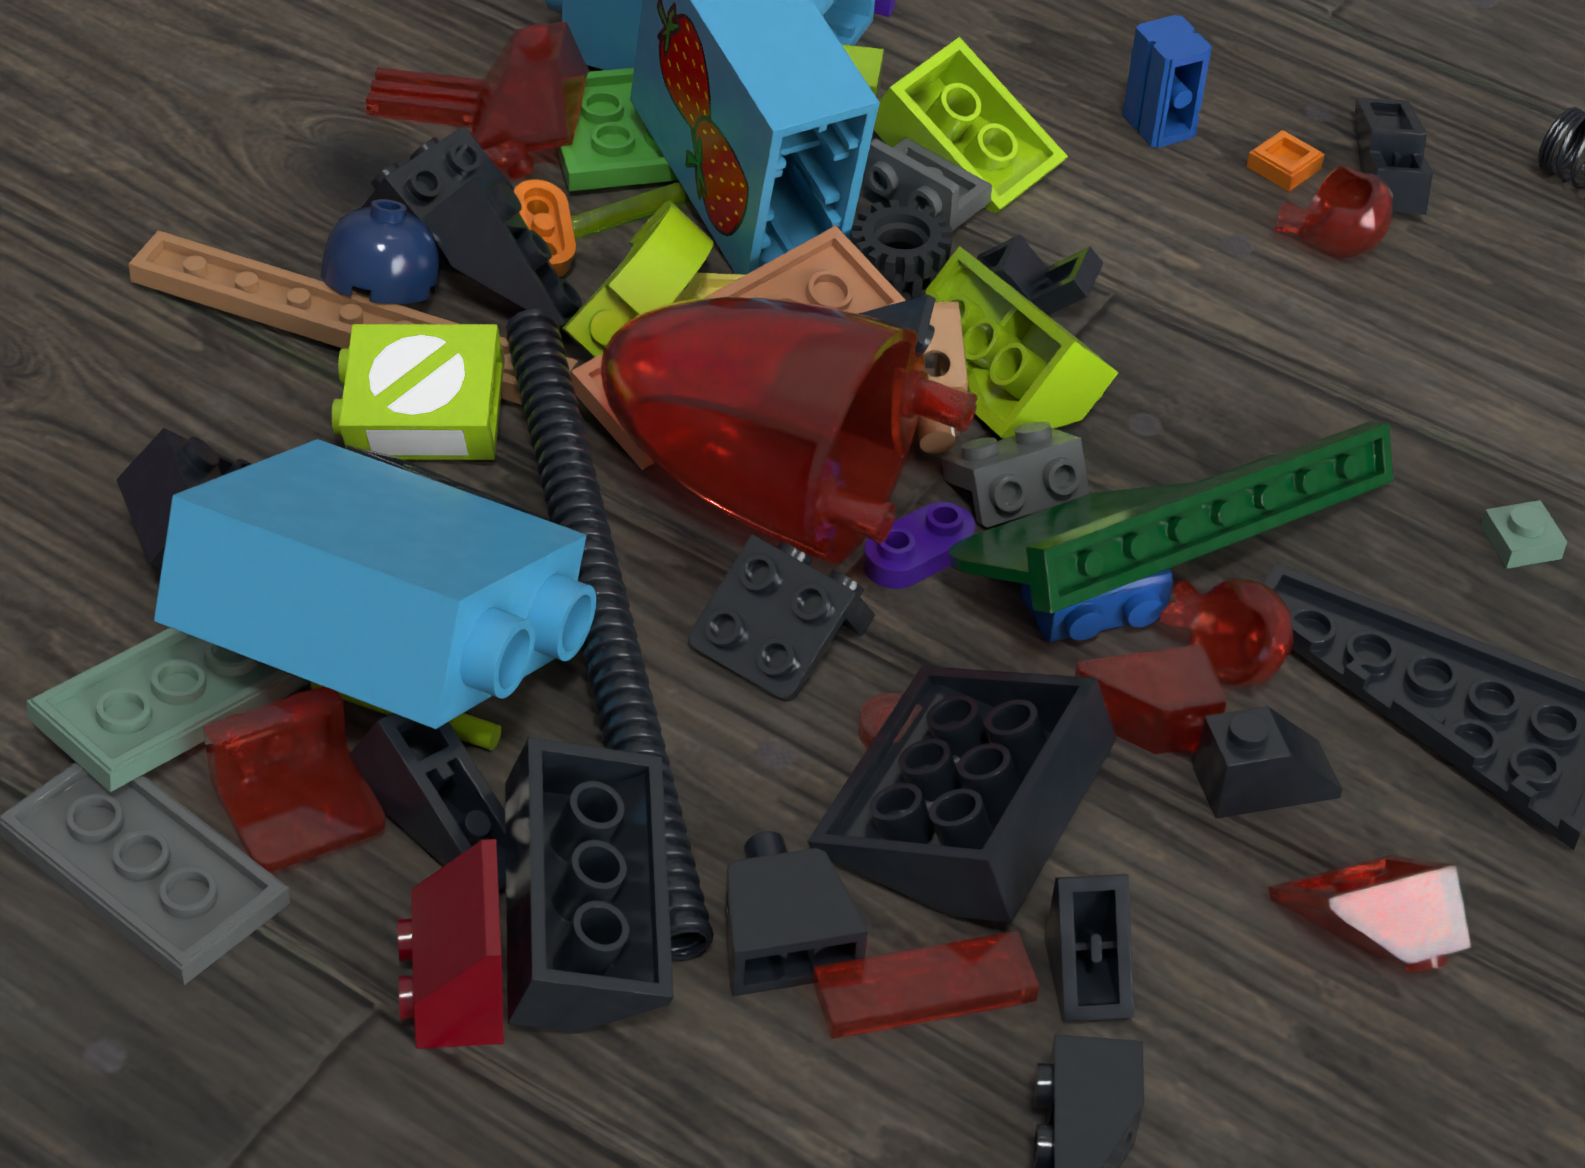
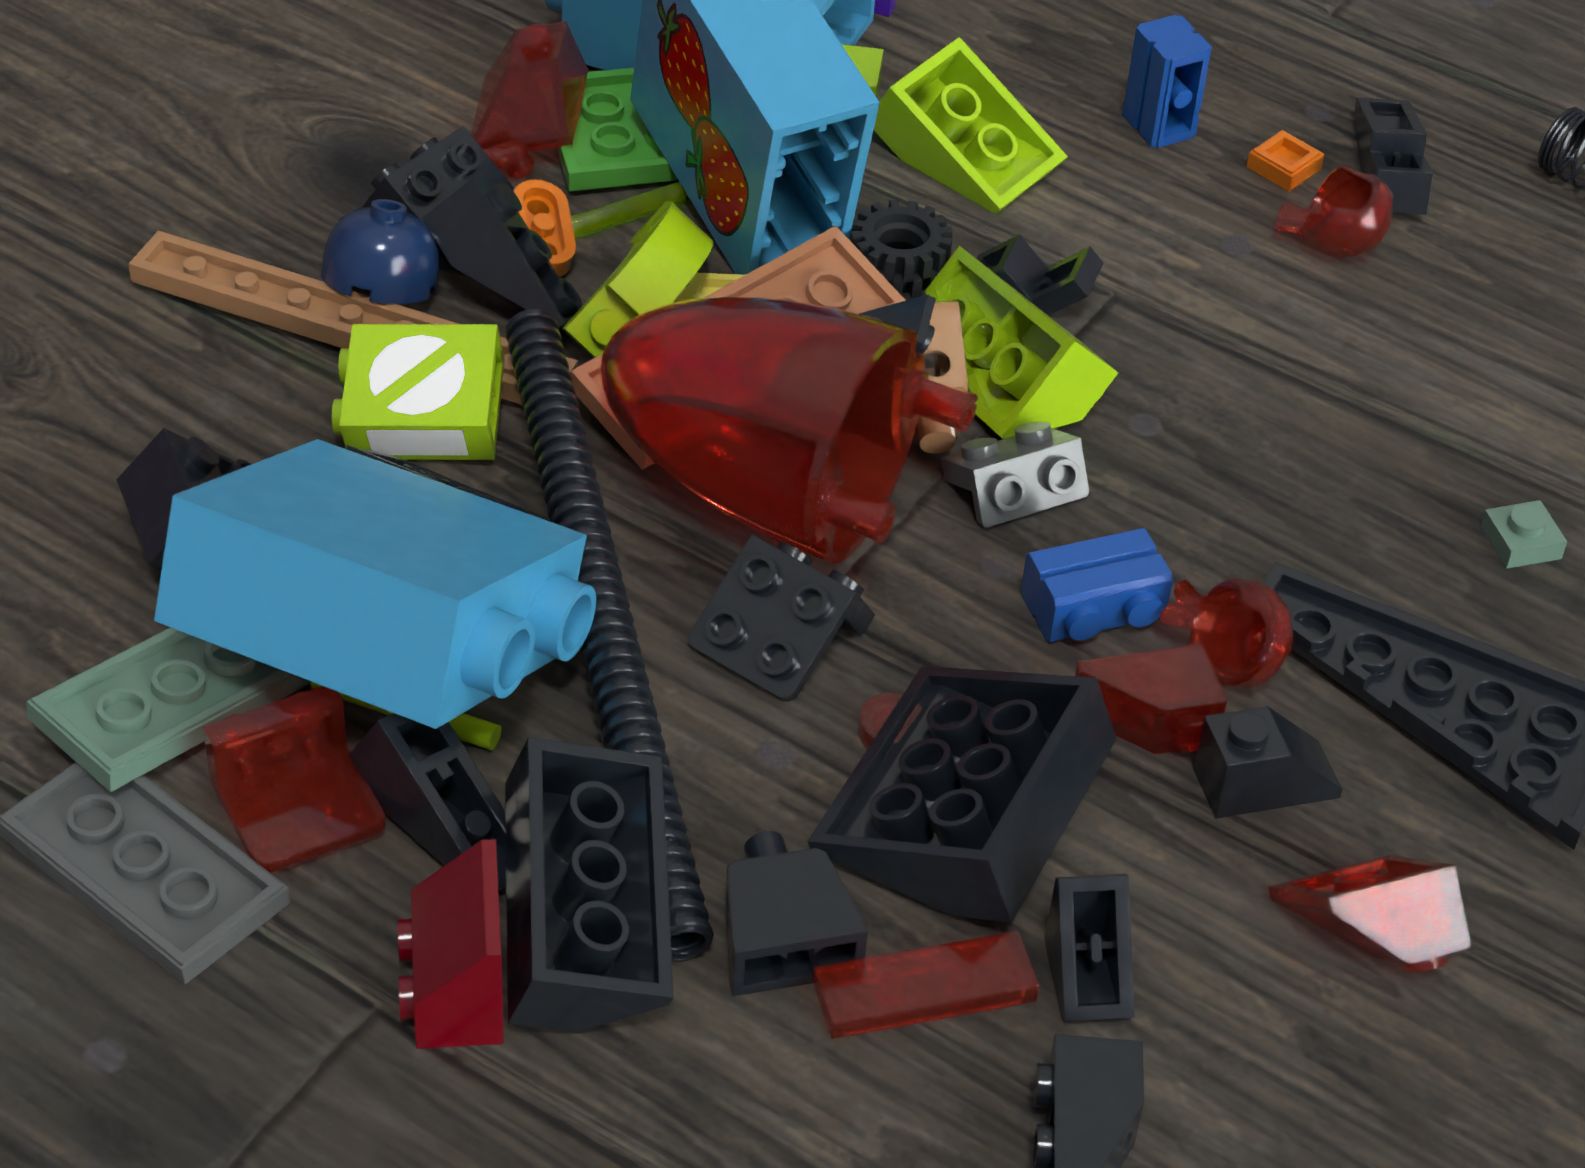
clear red tile [366,67,484,127] -> none
dark grey bracket [863,137,992,231] -> none
dark purple plate [863,502,975,589] -> none
dark green piece [949,421,1394,614] -> none

